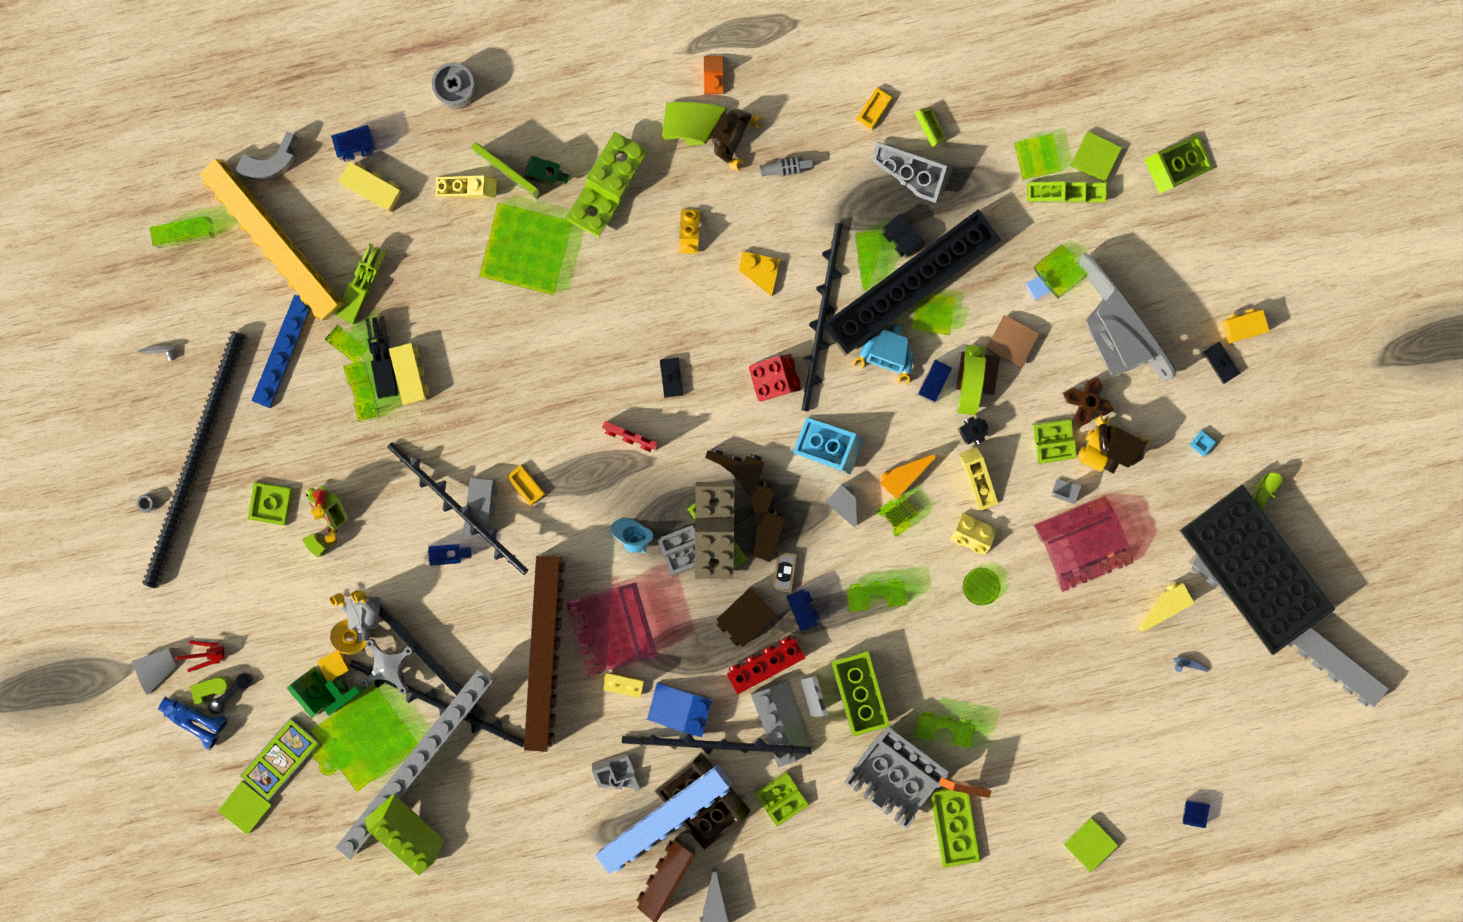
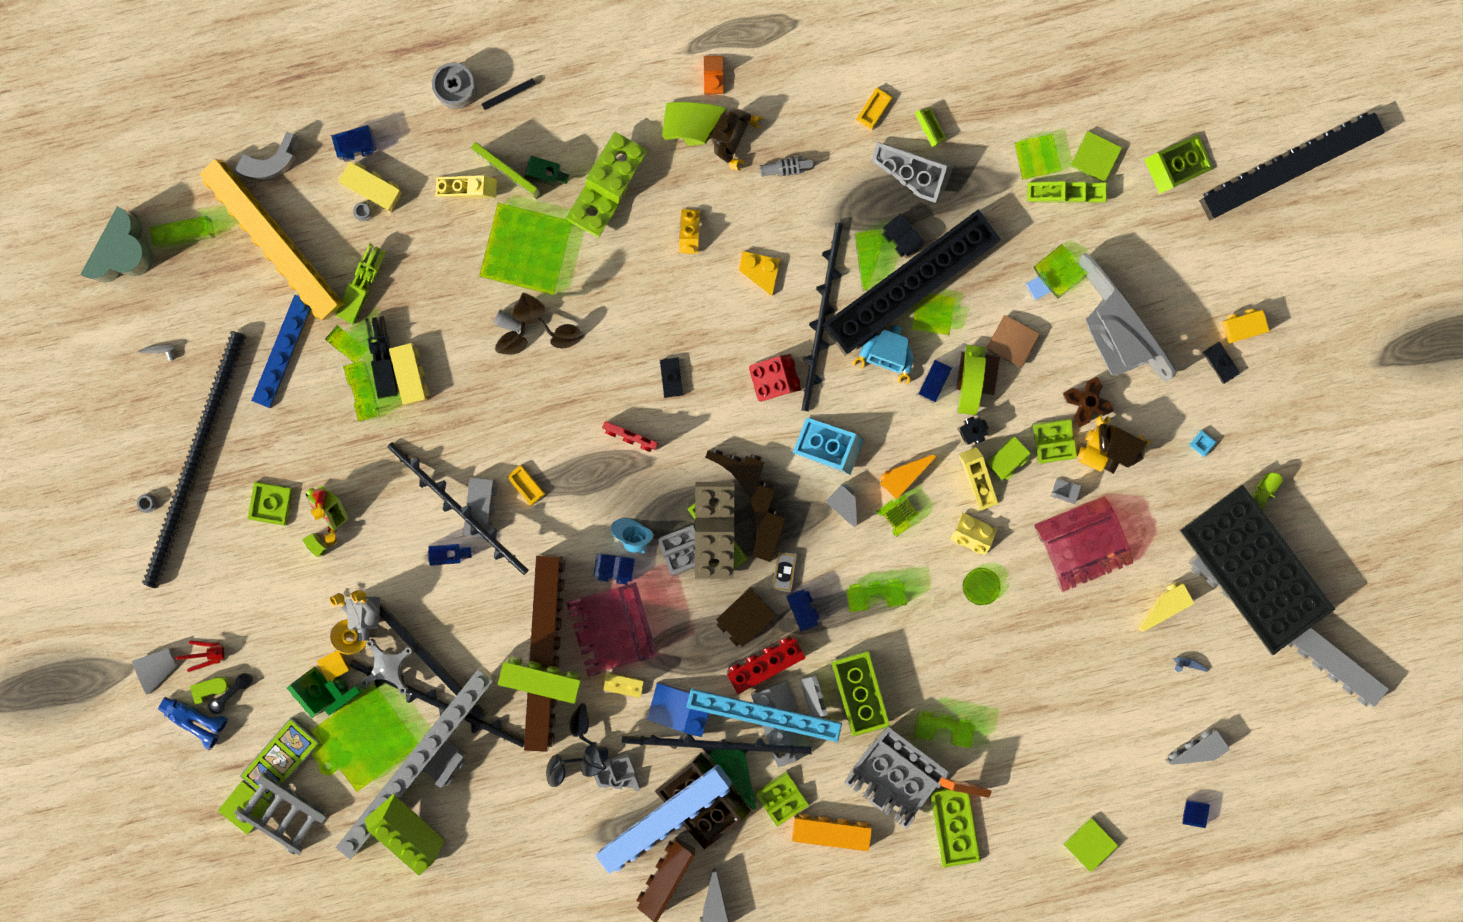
none -> sand green brick [80,206,153,283]
none -> light grey fence [234,771,327,855]
none -> light grey plate [353,202,373,221]
none -> light grey bracket [423,740,466,788]
none -> black bar [482,78,536,110]
none -> light grey cone [493,309,521,332]
none -> dark brown plant [495,292,583,355]
none -> lime brick [497,656,583,704]
none -> black plant [546,703,608,787]
none -> clear blue brick [593,553,635,585]
none -> medium azure tile [686,688,842,742]
none -> green wing [708,741,756,809]
none -> light orange brick [792,813,872,852]
none -> lime brick [985,436,1030,480]
none -> light grey slope [1165,728,1230,765]
none -> black brick [1199,112,1385,221]

